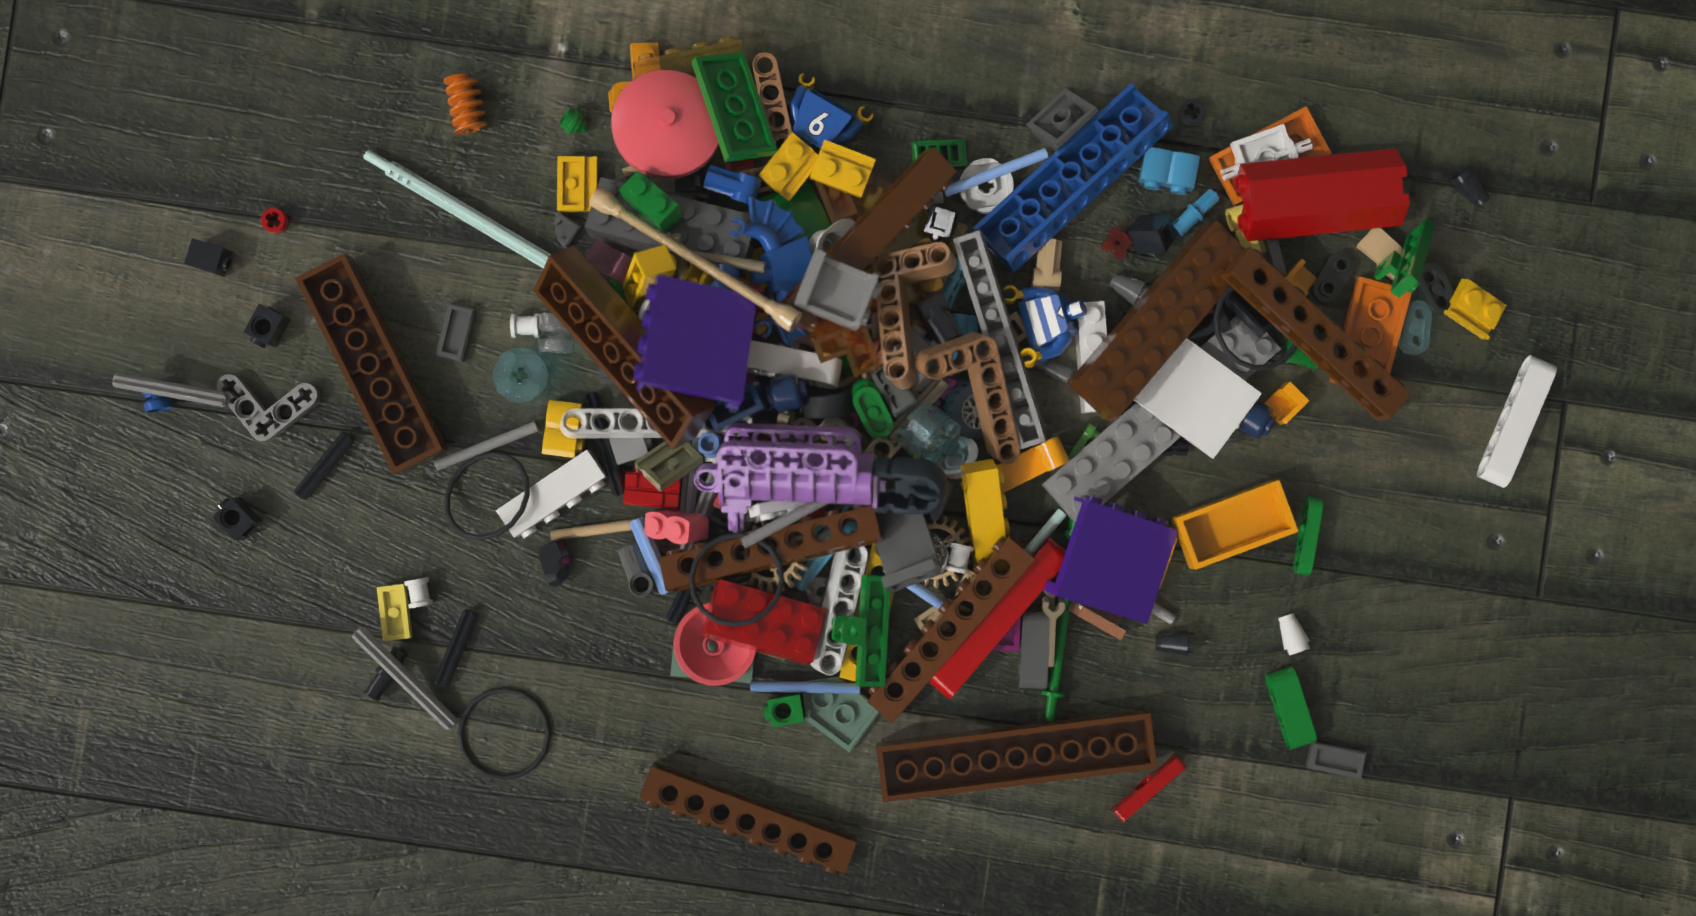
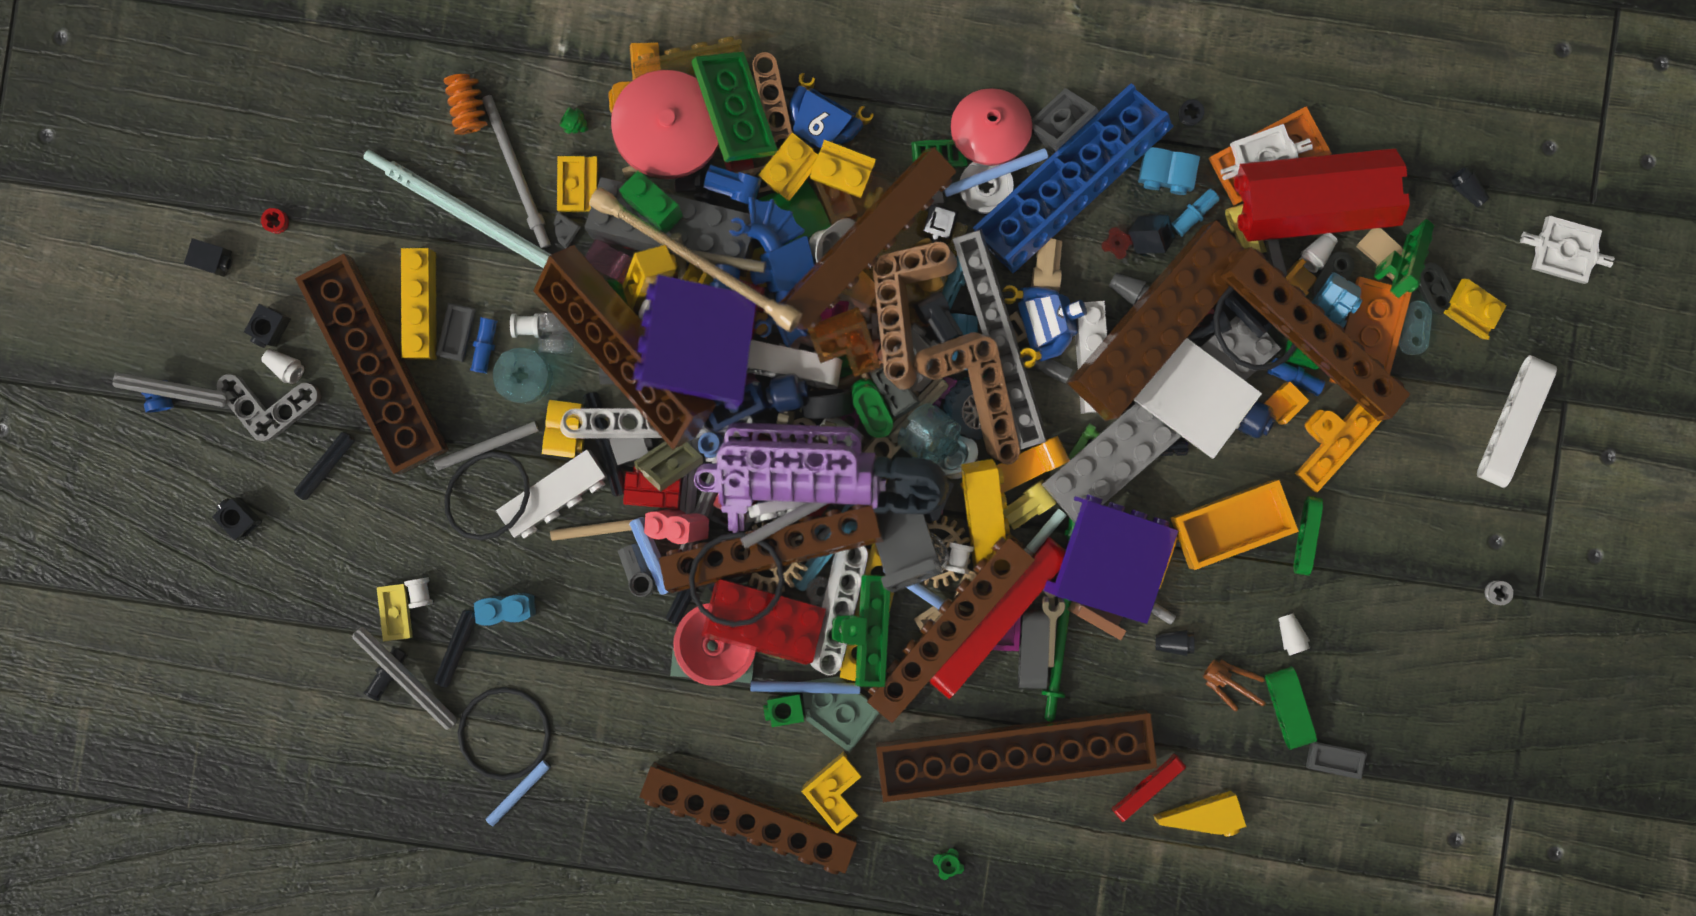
black rock [537,539,572,587] -> none
light grey panel [793,249,881,331] -> none
none -> white cone [262,349,304,384]
none -> yellow brick [401,248,437,360]
none -> blue pin [470,317,498,374]
none -> dark azure brick [474,593,536,626]
none -> light grey bar [482,95,551,249]
none -> light blue bar [486,760,550,826]
none -> yellow panel [802,752,861,833]
none -> green plate [933,848,964,880]
none -> coral dish [951,88,1032,166]
none -> light yellow piece [1003,479,1057,530]
none -> yellow slope [1153,791,1246,836]
none -> dark orange plant [1203,659,1266,711]
none -> blue pin [1268,358,1325,396]
none -> light orange plate [1295,404,1381,492]
none -> white cone [1299,233,1338,273]
none -> dark azure brick [1311,272,1362,335]
none -> light grey bush [1484,580,1513,605]
none -> white plate [1520,216,1615,284]

